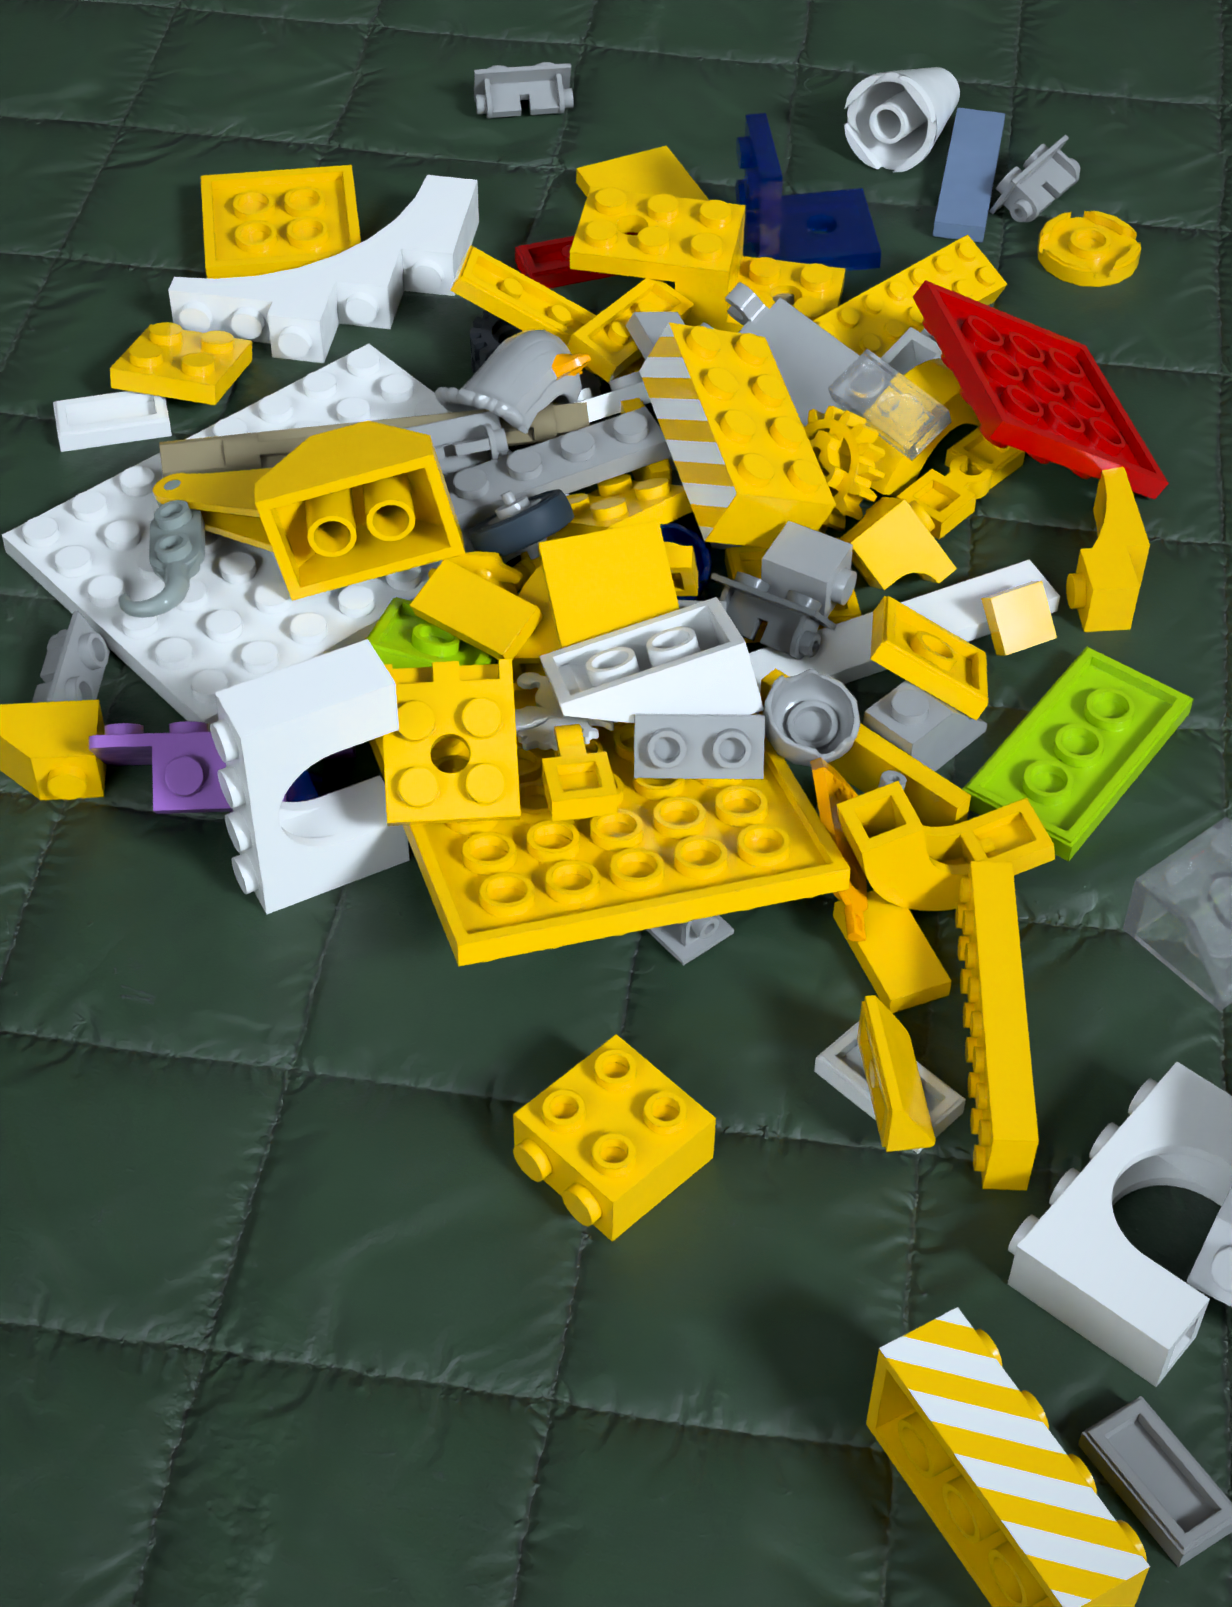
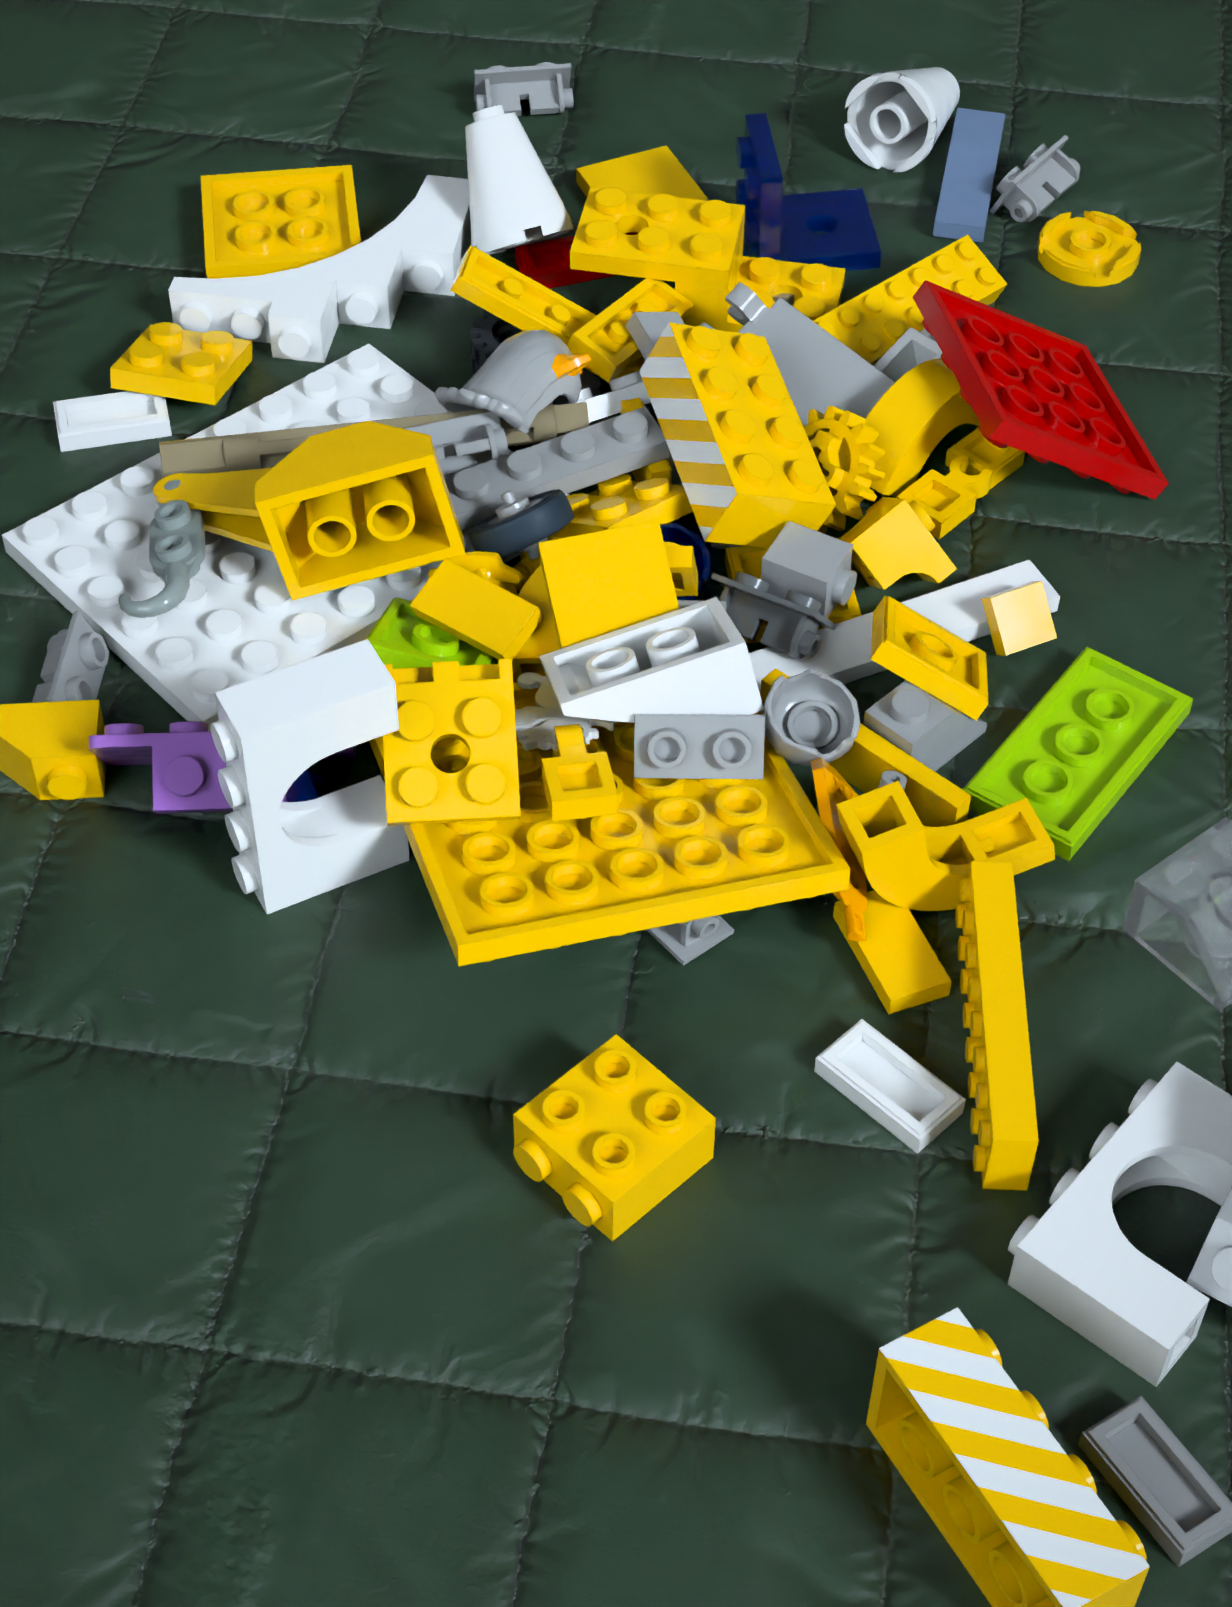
clear plate [828,349,952,461] -> none
yellow slope [857,995,936,1152] -> none
yellow slope [1066,467,1150,632] -> none
none -> white cone [465,105,574,255]

